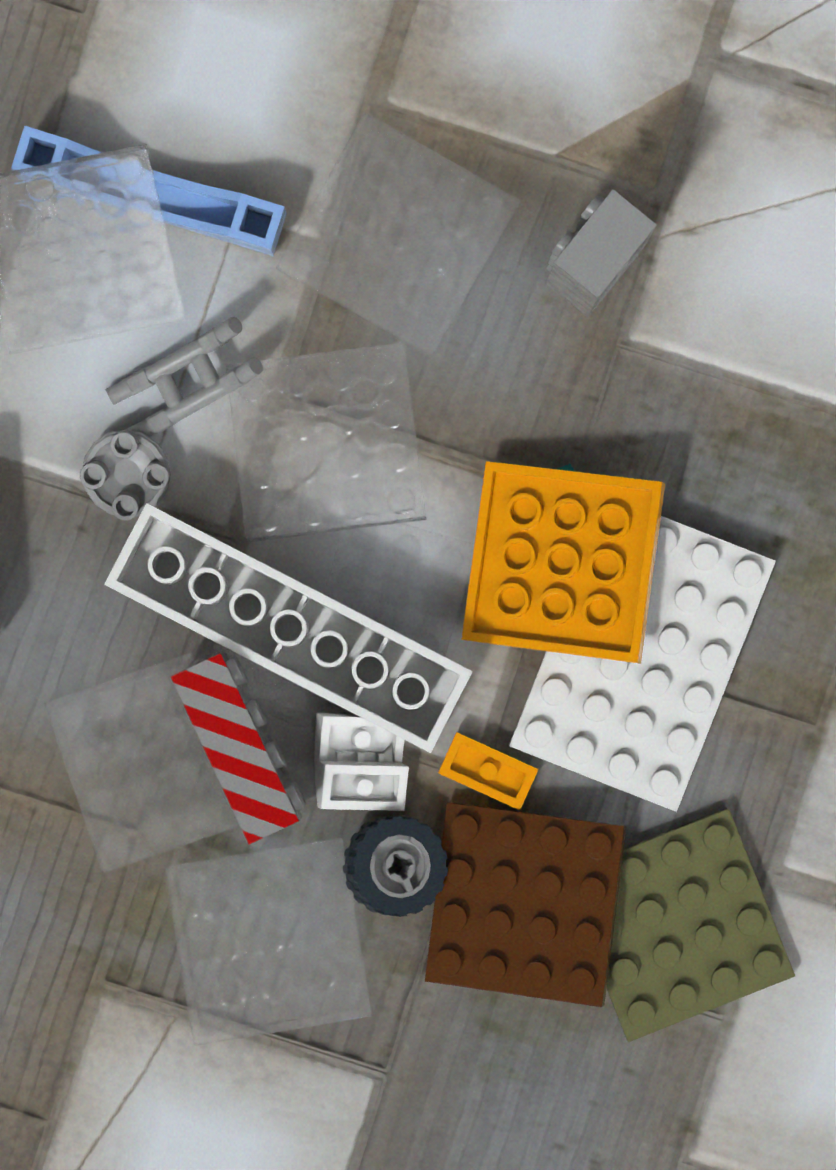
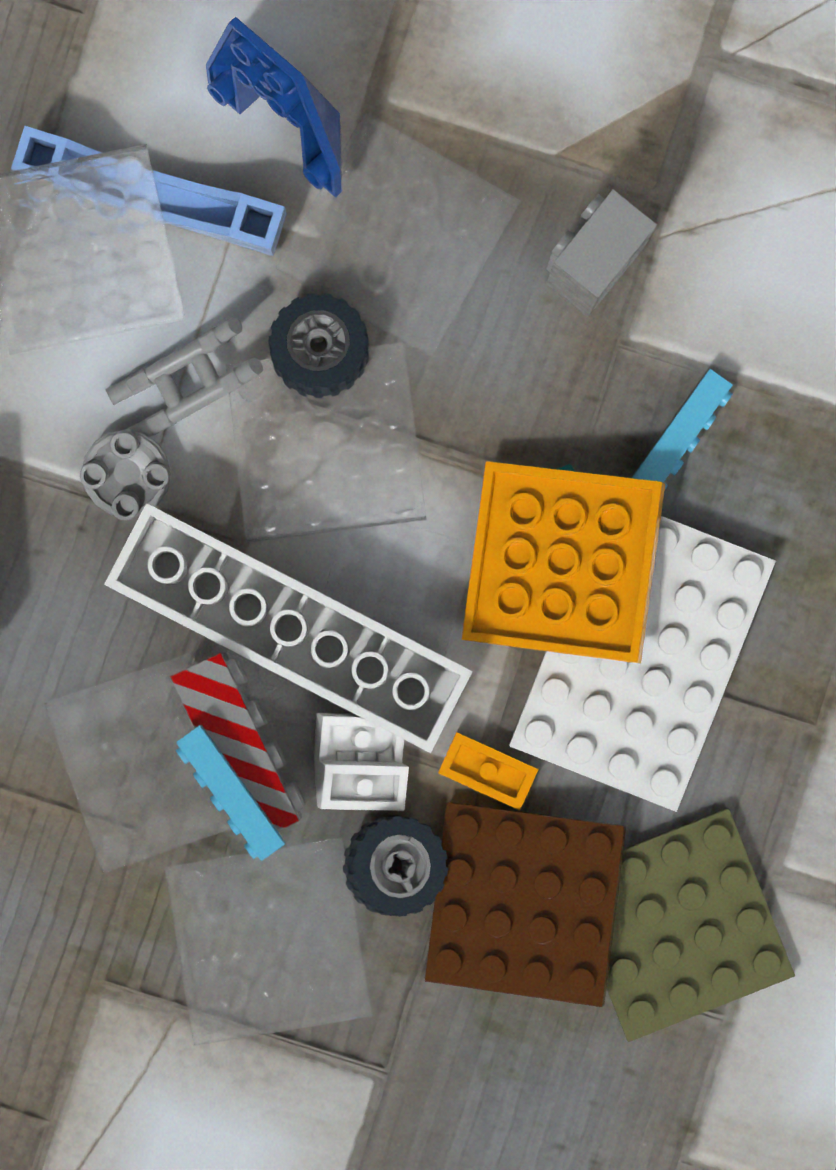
none -> medium azure piece [176,725,286,861]
none -> blue wedge [206,17,342,198]
none -> black wheel [268,293,369,398]
none -> medium azure piece [632,369,733,489]

